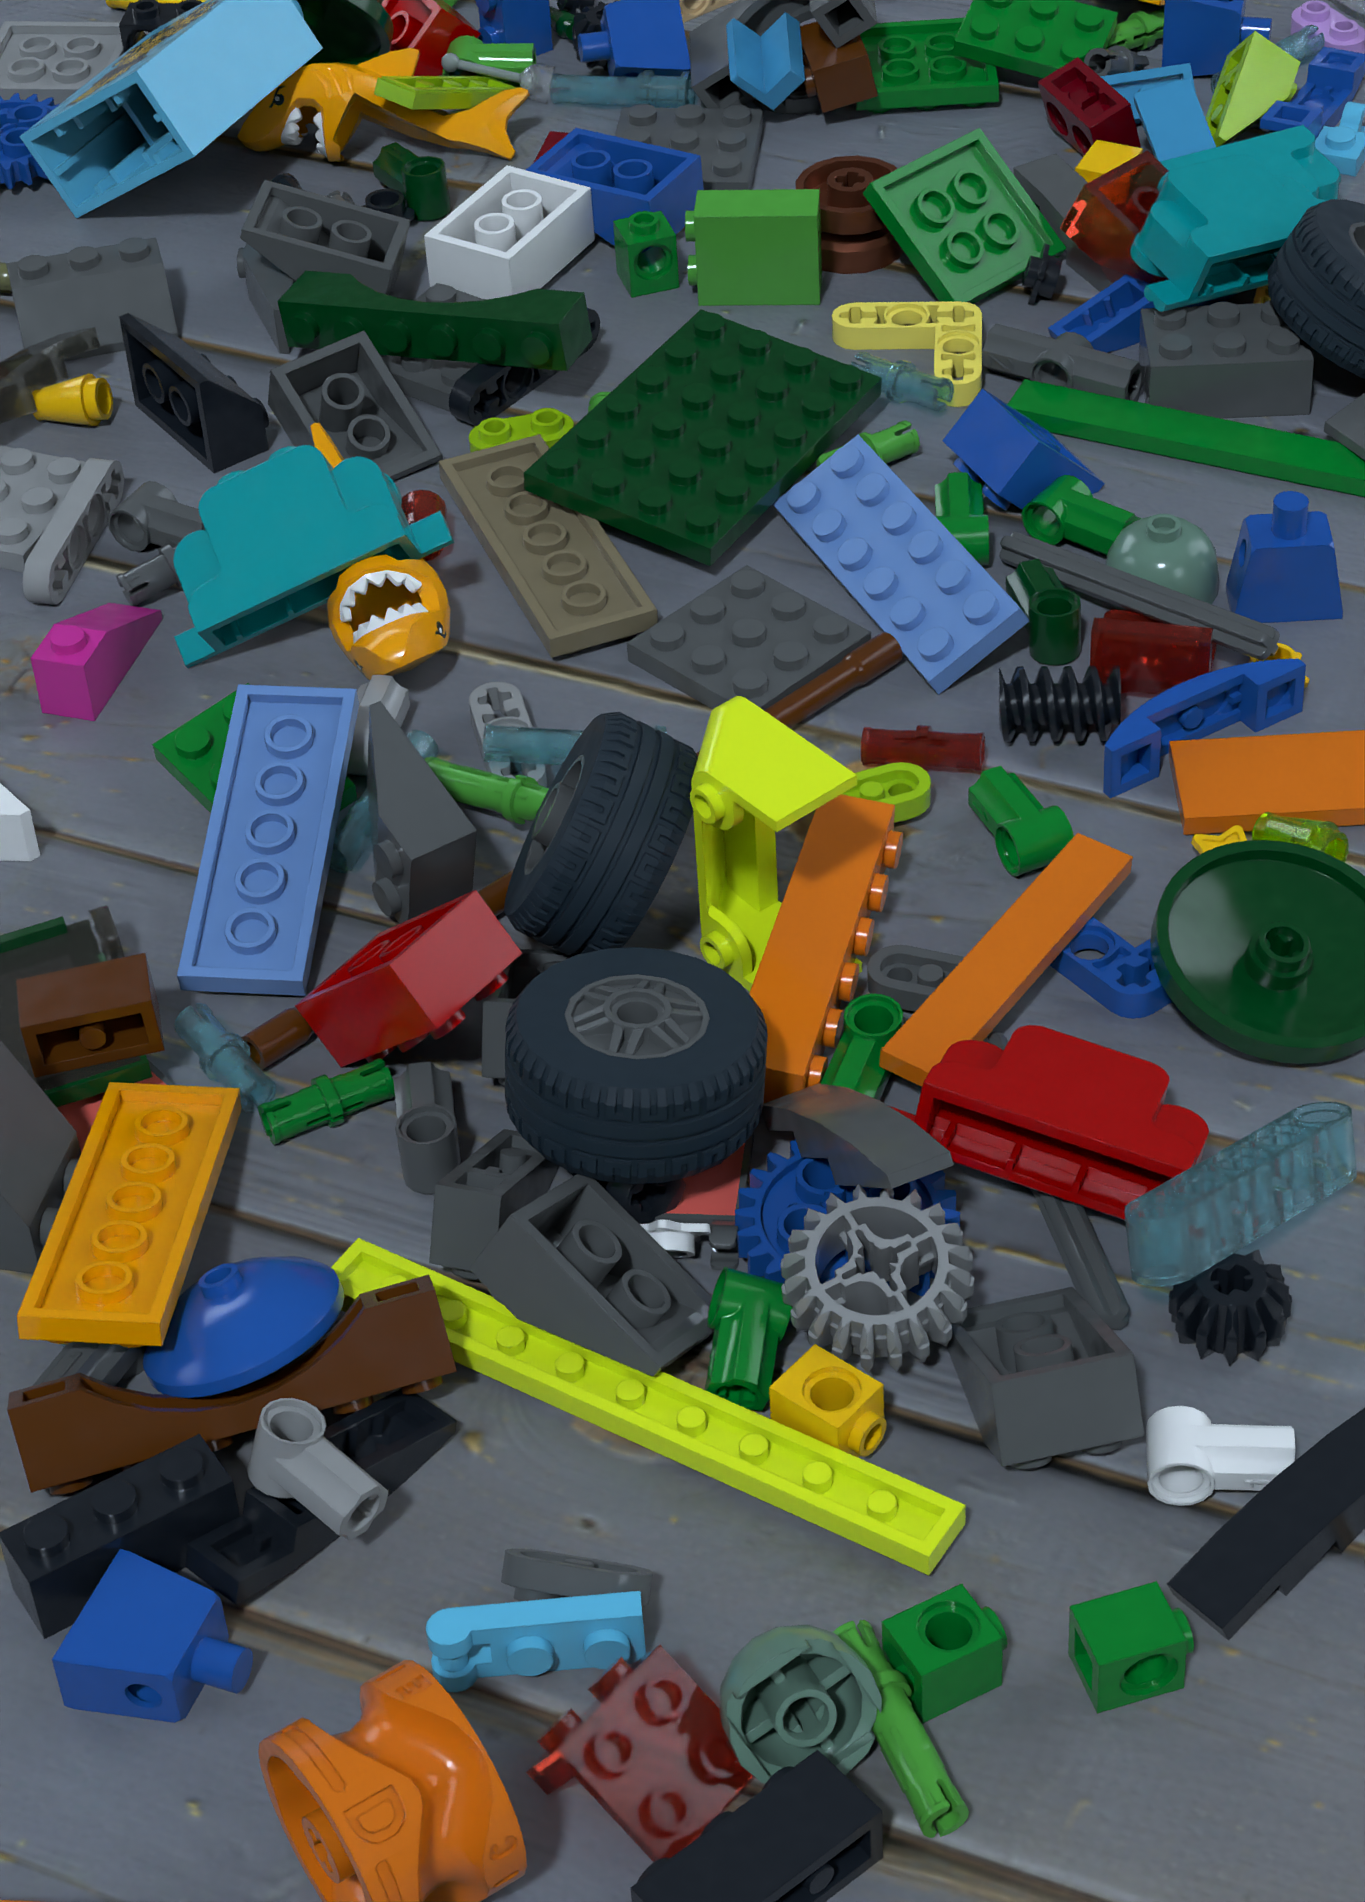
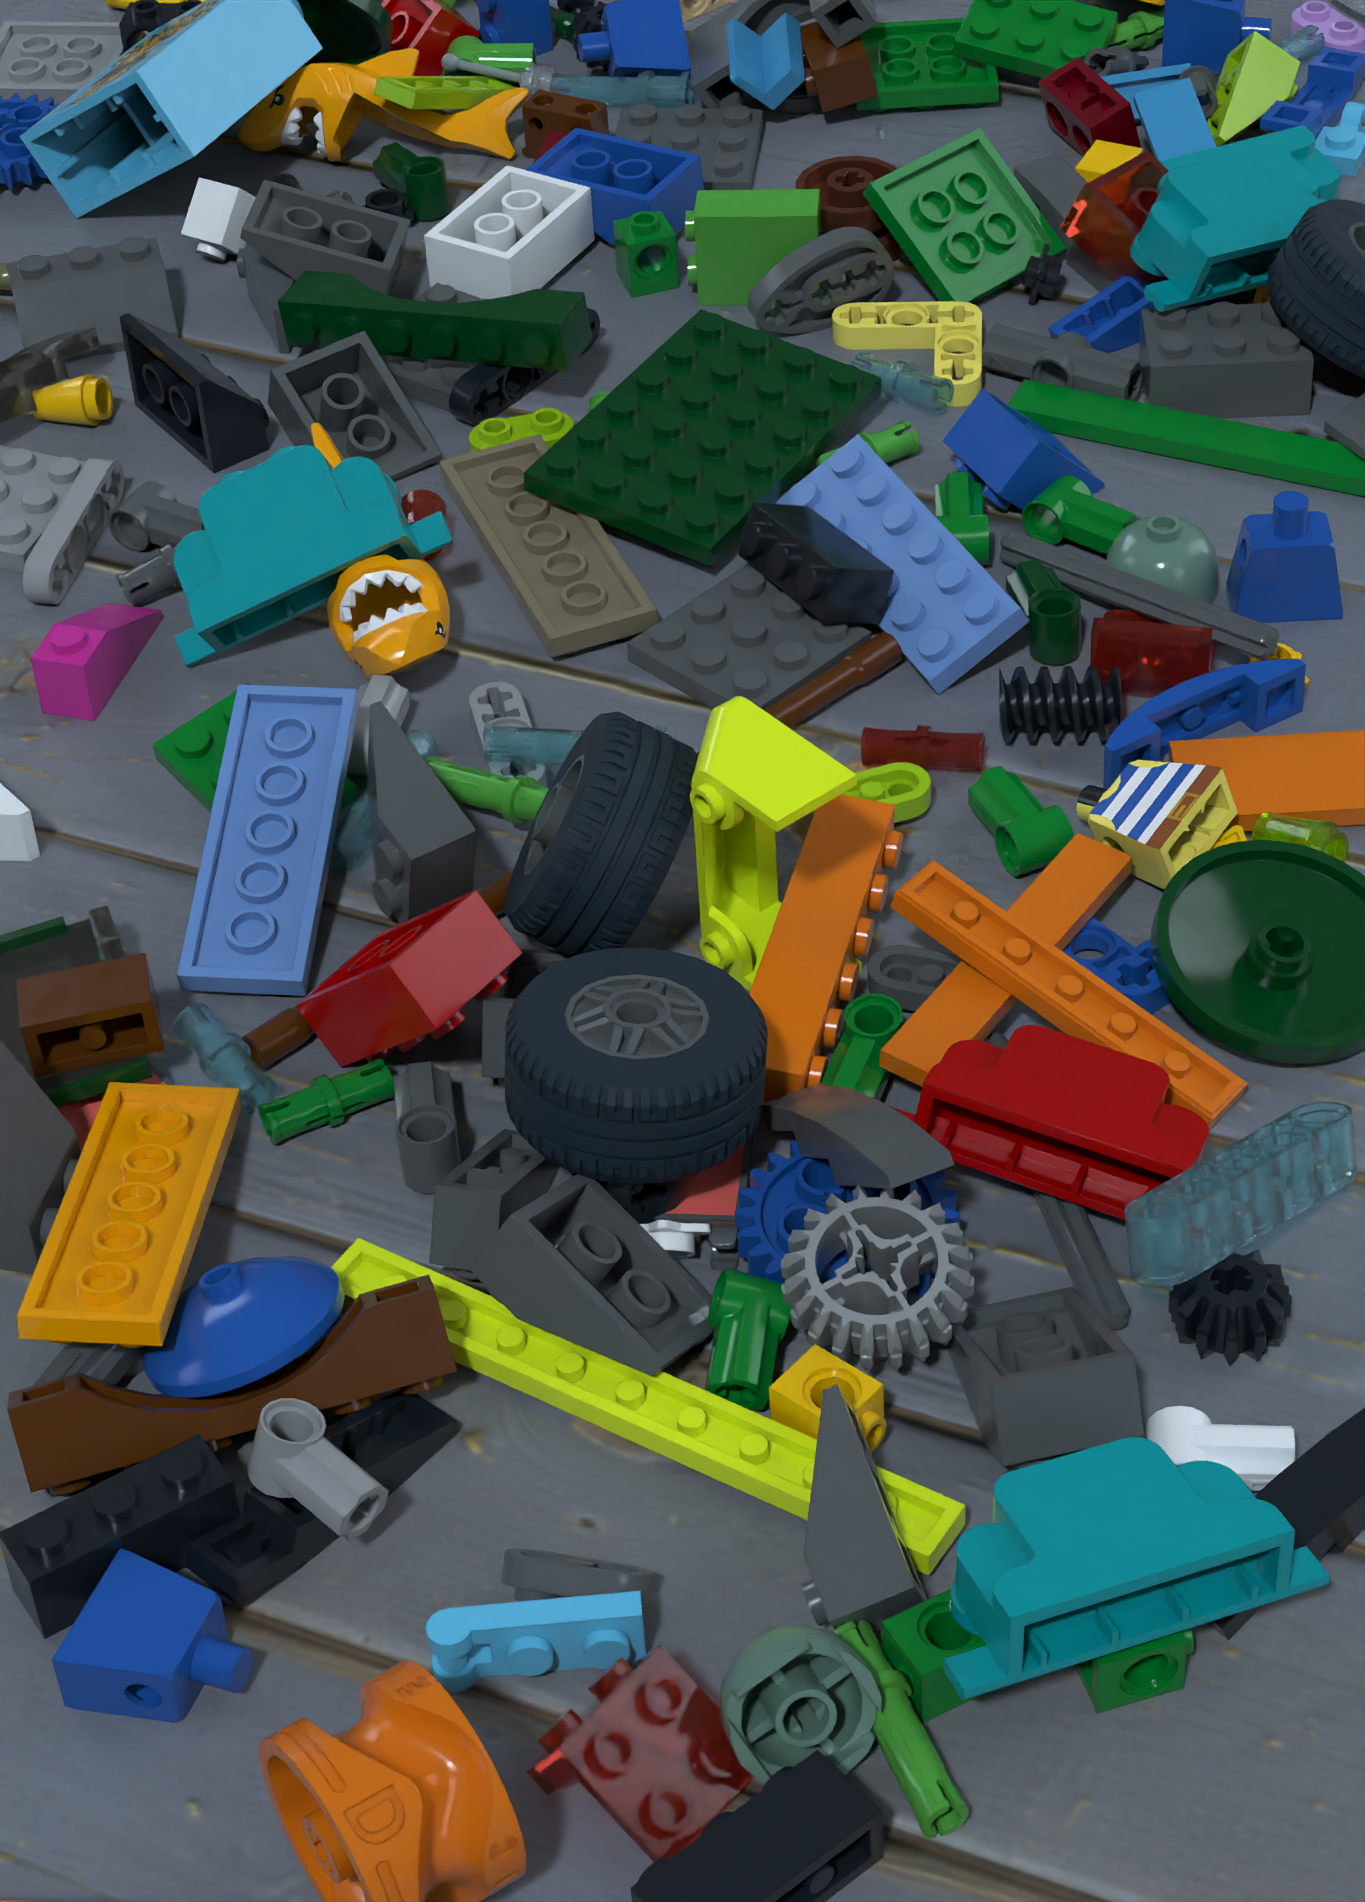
none -> white slope [181,177,256,261]
none -> reddish brown piece [522,90,609,159]
none -> black brick [738,502,894,624]
none -> dark grey piece [747,226,893,334]
none -> dark grey slope [802,1384,927,1637]
none -> orange tile [890,860,1248,1130]
none -> teal brick [943,1437,1330,1700]
none -> torso [1076,760,1238,890]
none -> dark grey pin [1178,65,1218,118]

